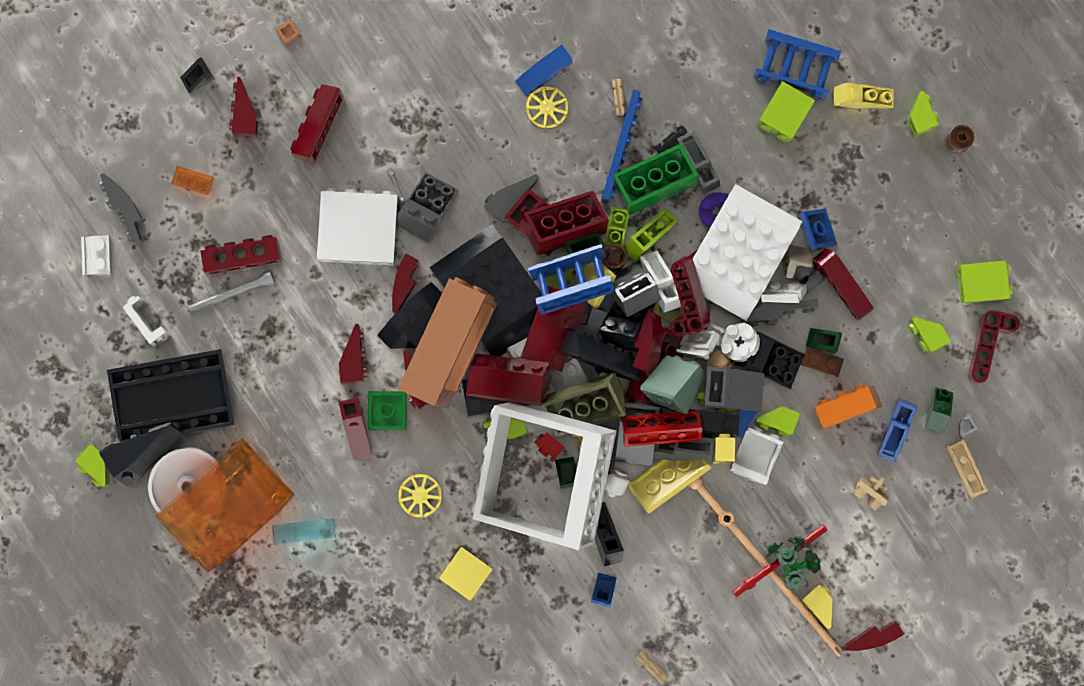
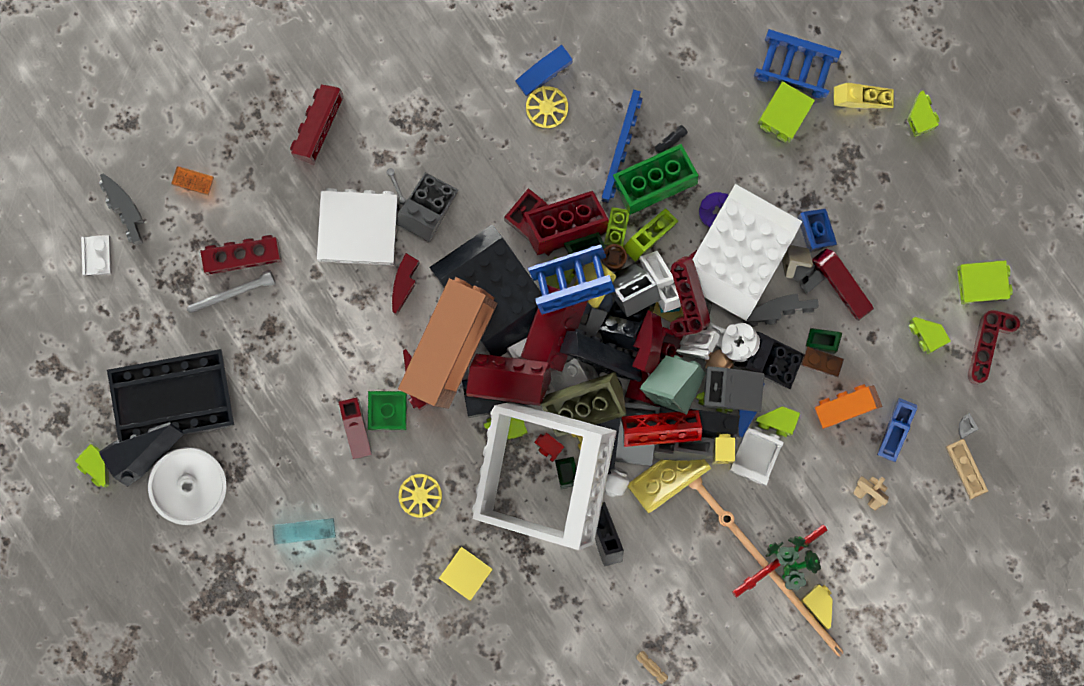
white panel [123,296,172,348] -> none
clear orange slope [155,438,294,572] -> none
black slope [180,57,215,93] -> none
dark red slope [229,77,259,138] -> none
nougat tile [275,19,301,46] -> none
dark red slope [339,324,368,385] -> none
black wedge [377,282,442,349] -> none
dark grey slope [485,174,539,223] -> none
blue slope [591,573,617,607] -> none
tan axle [612,79,627,116] -> none
dark grey slope [677,131,720,194] -> none
white plate [761,282,807,303] -> none
dark red slope [841,621,905,651] -> none
dark green slope [925,387,954,433] -> none
reddish brown wheel [945,125,975,154] -> none

